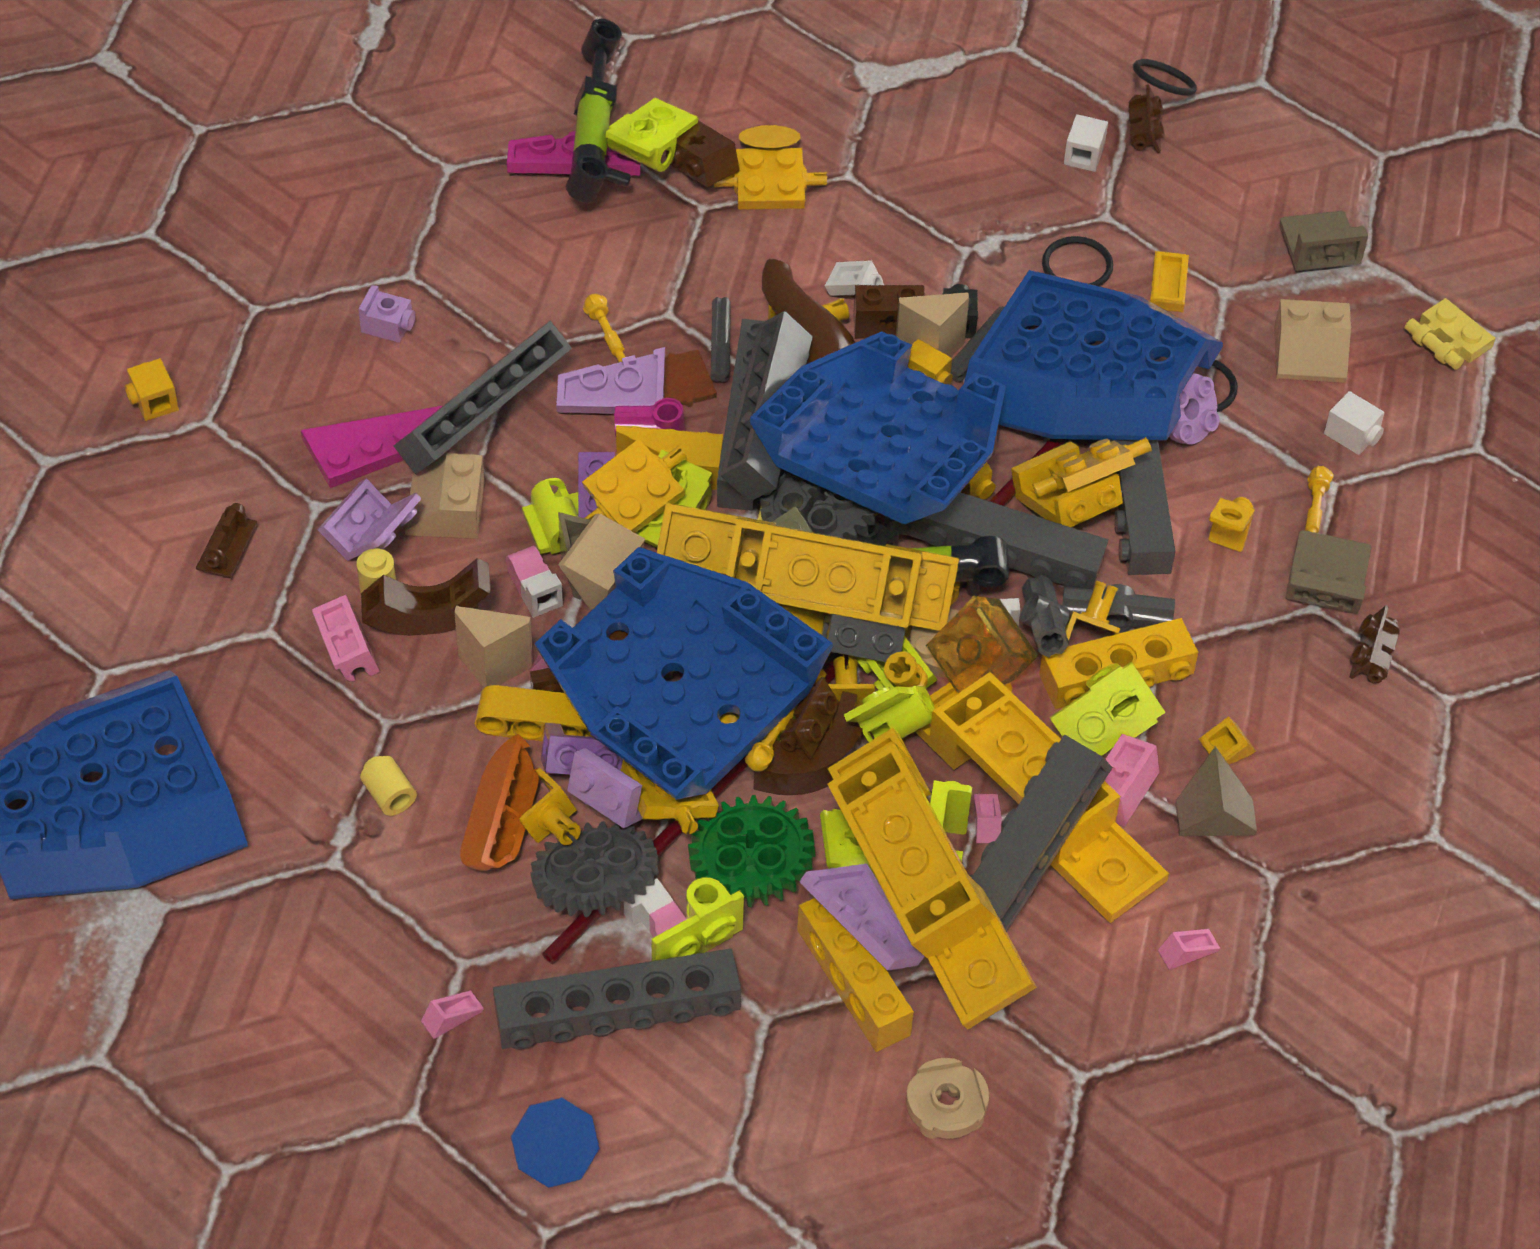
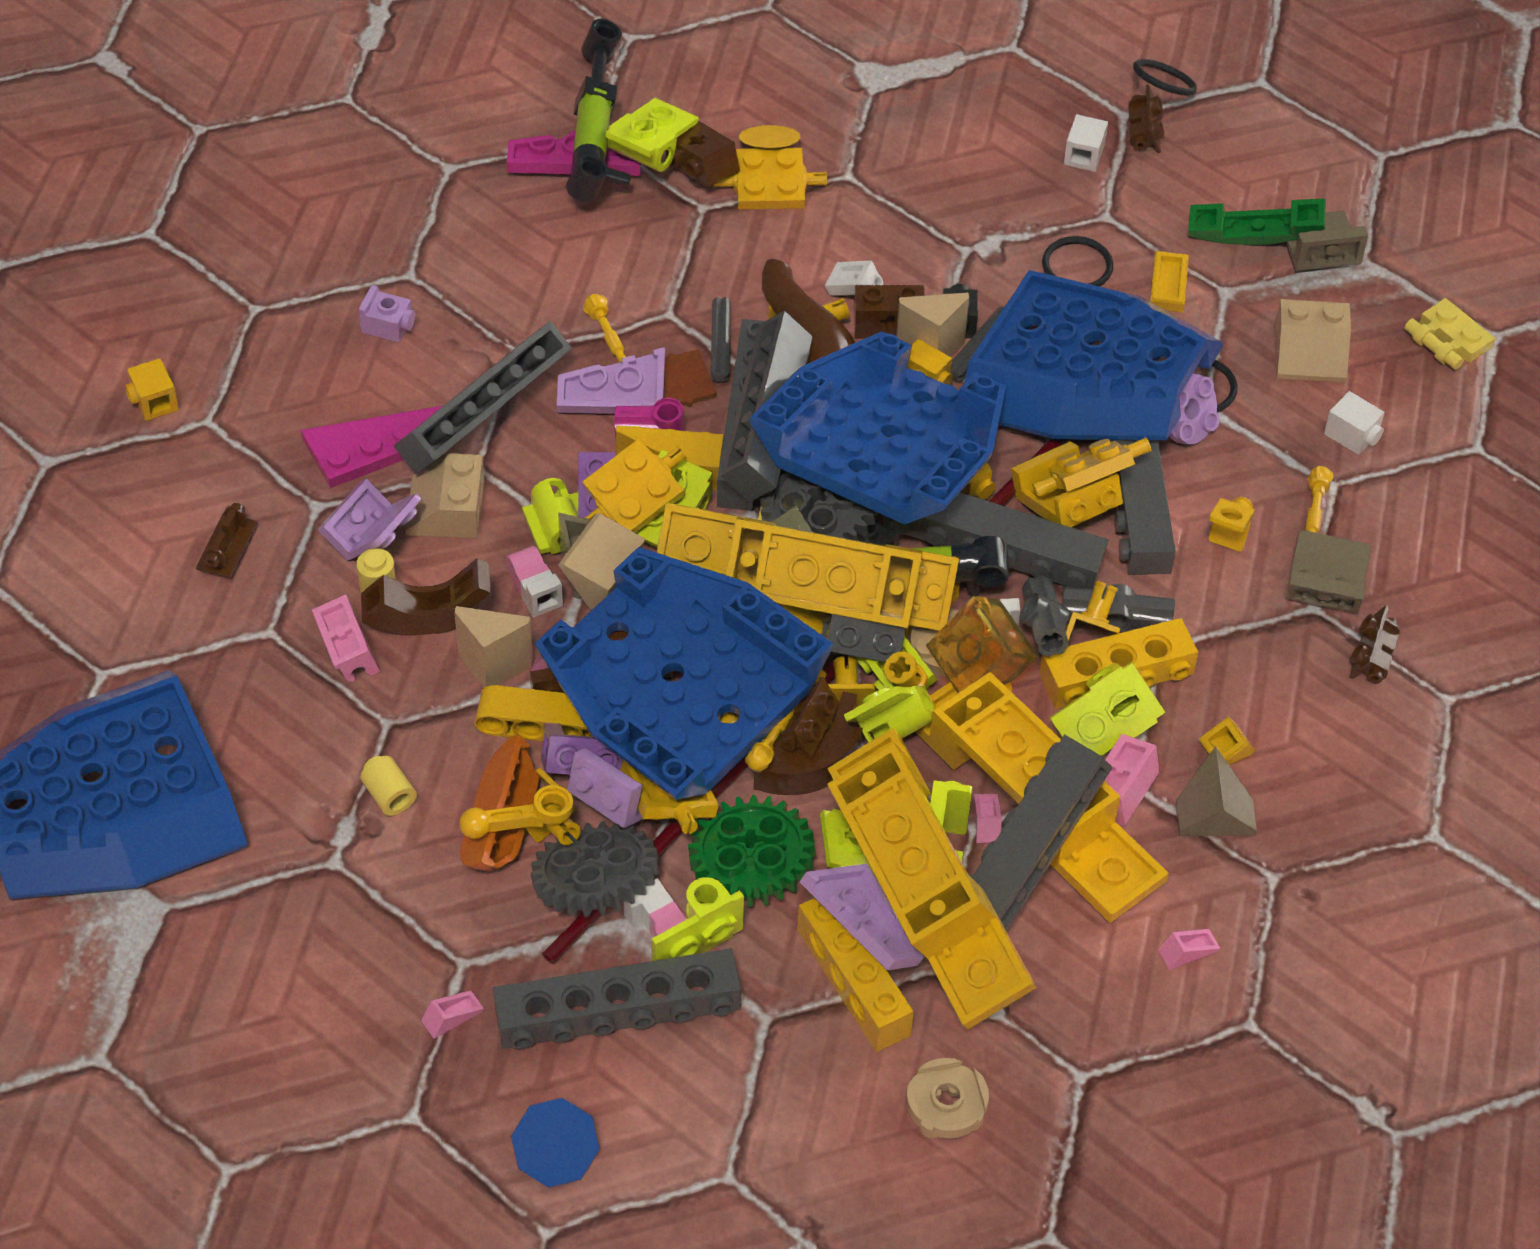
none -> yellow piece [459,785,573,839]
none -> green slope [1188,198,1326,245]

